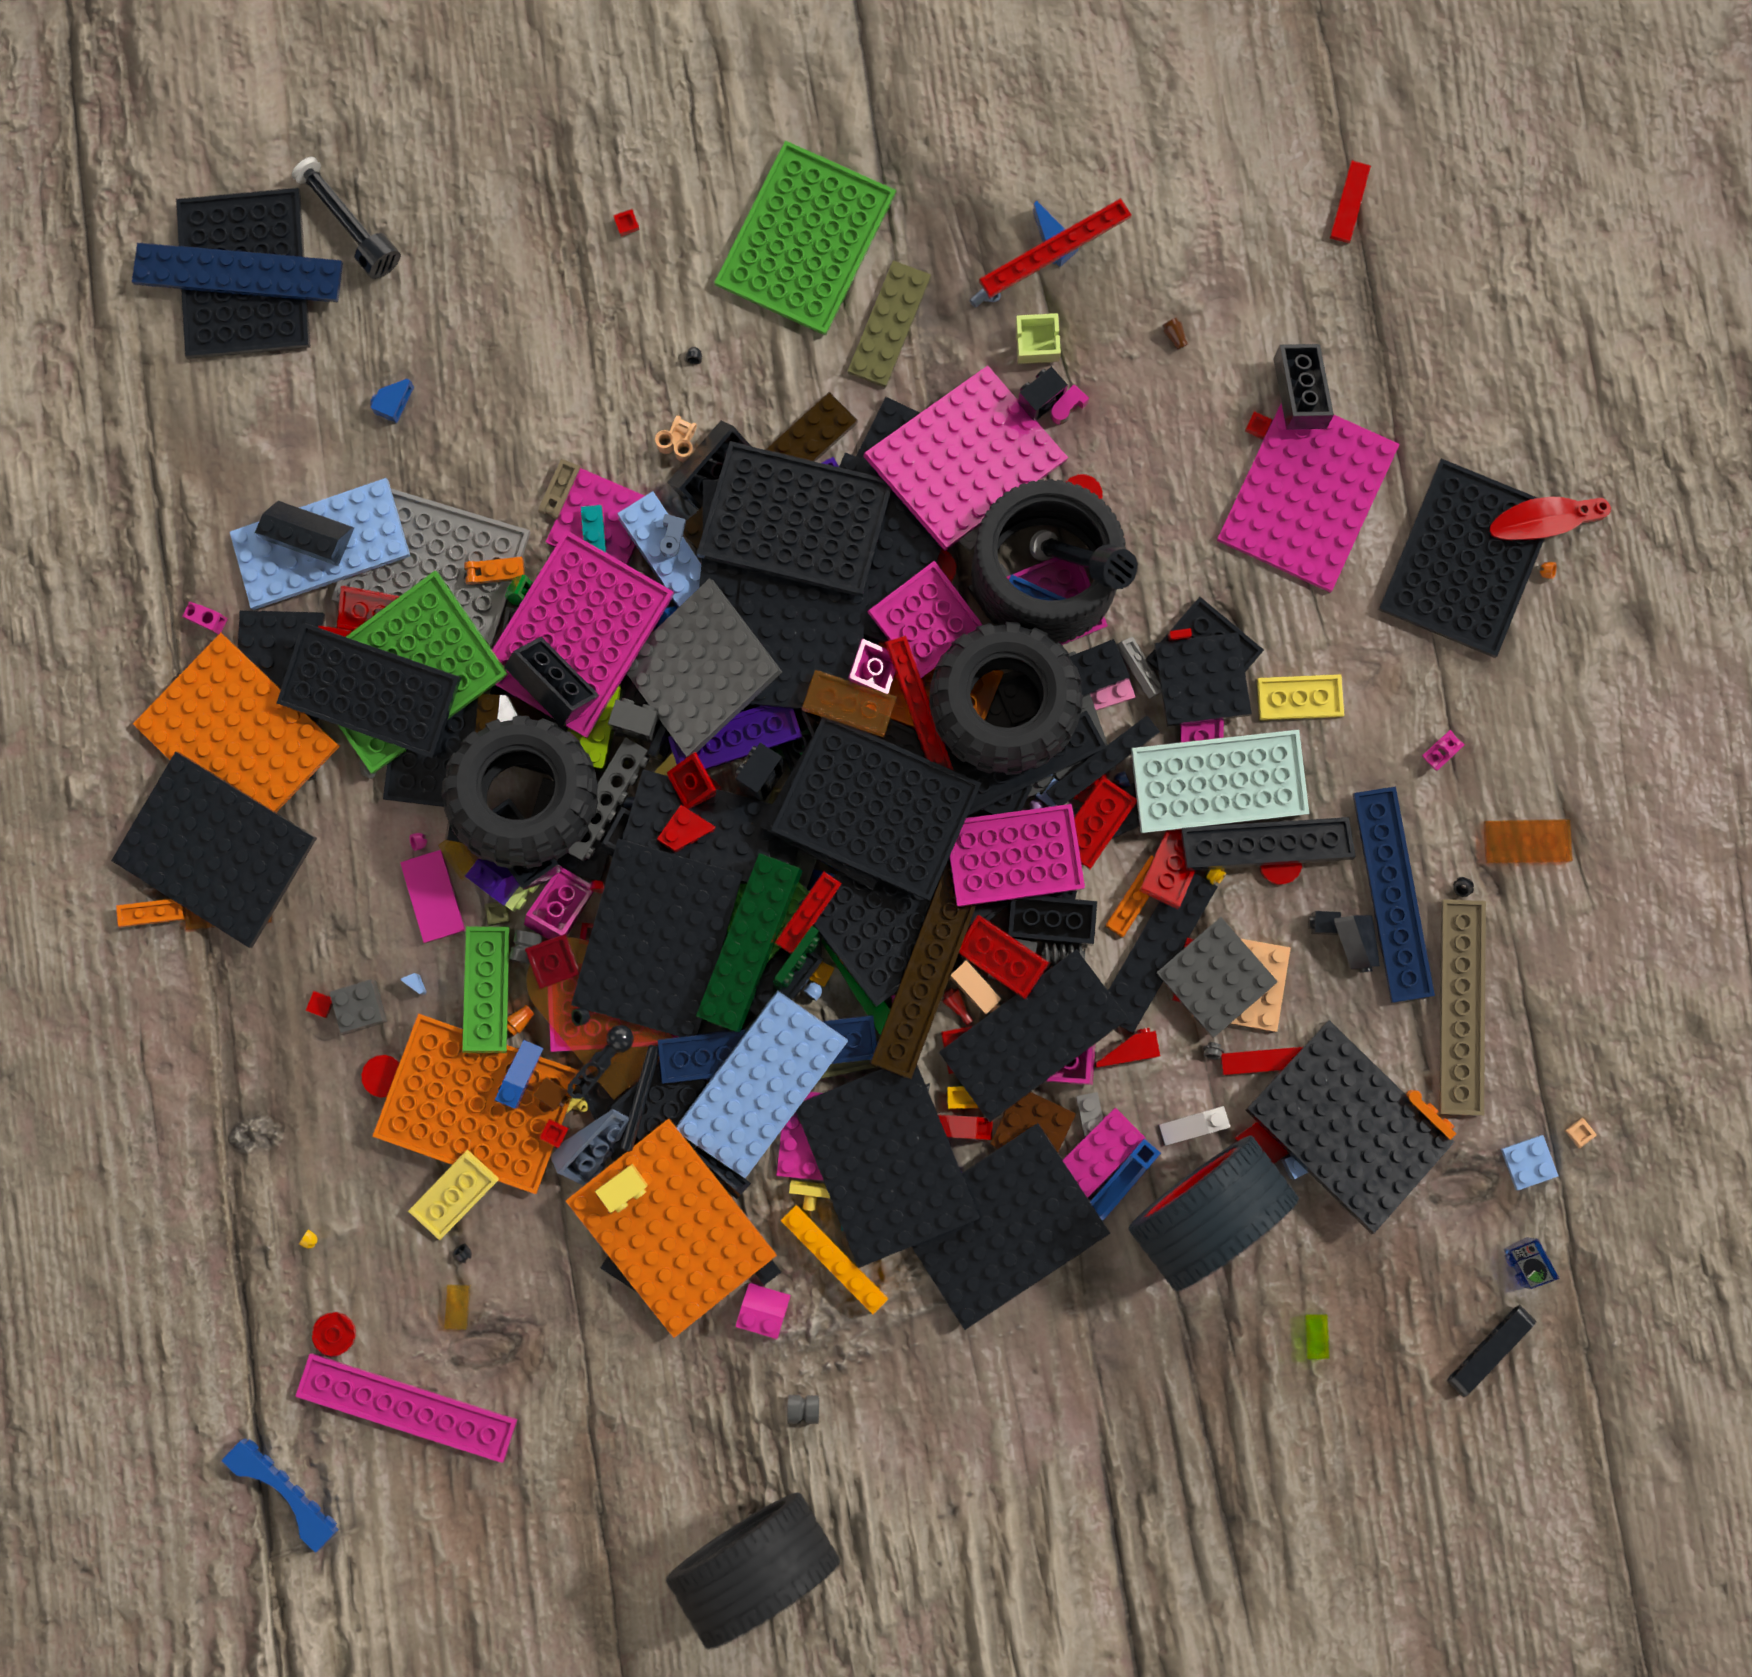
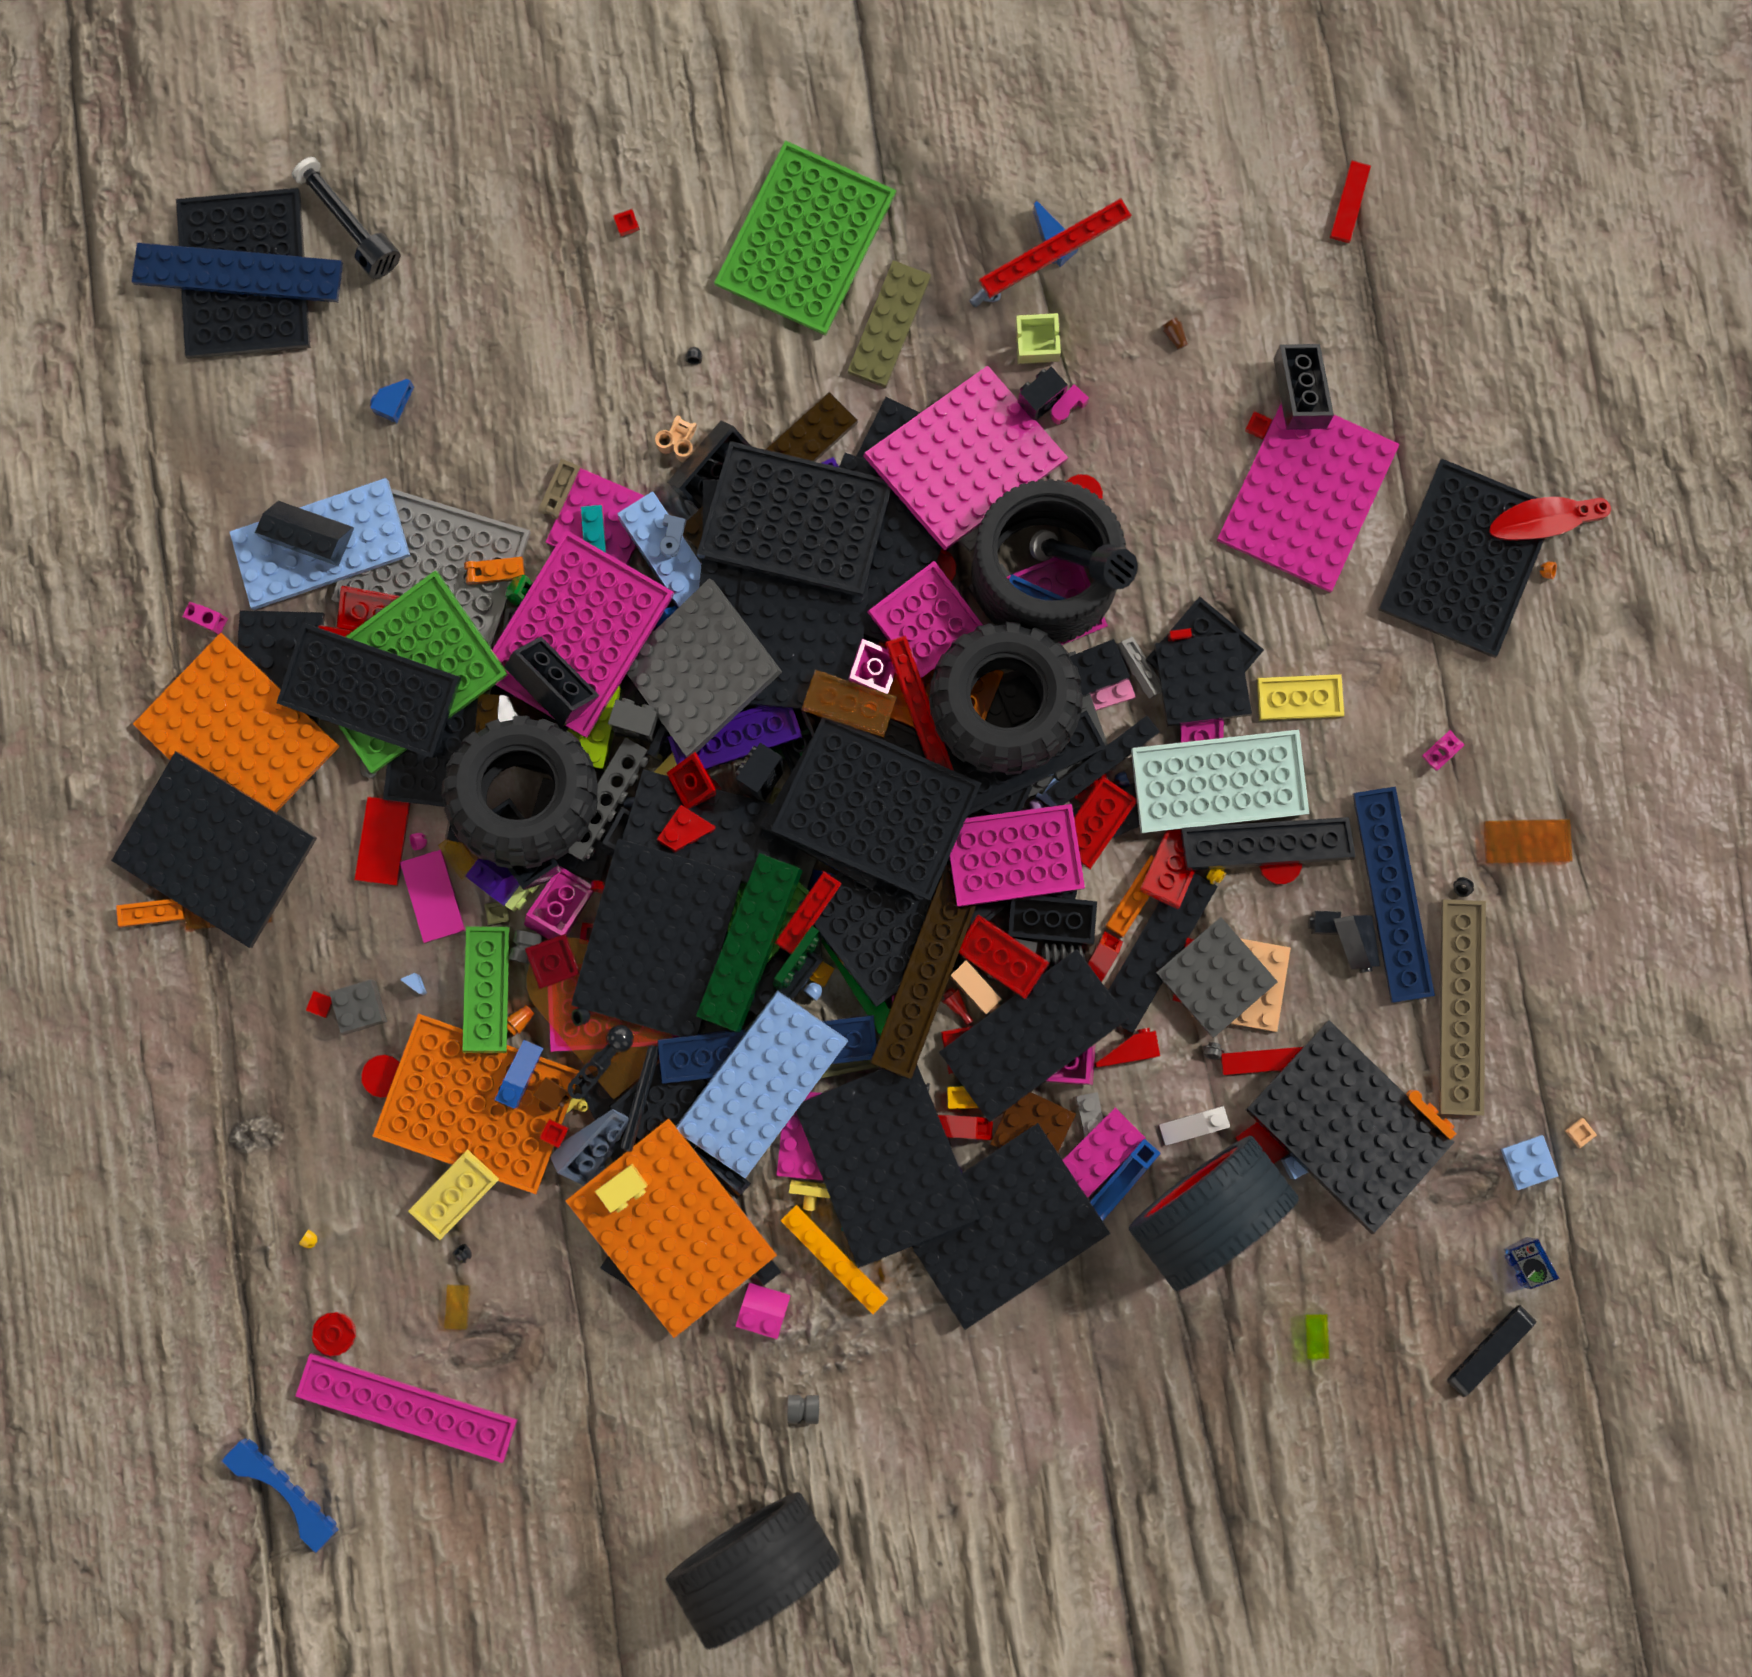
none -> red tile [354,797,411,886]
none -> red slope [1087,931,1123,982]

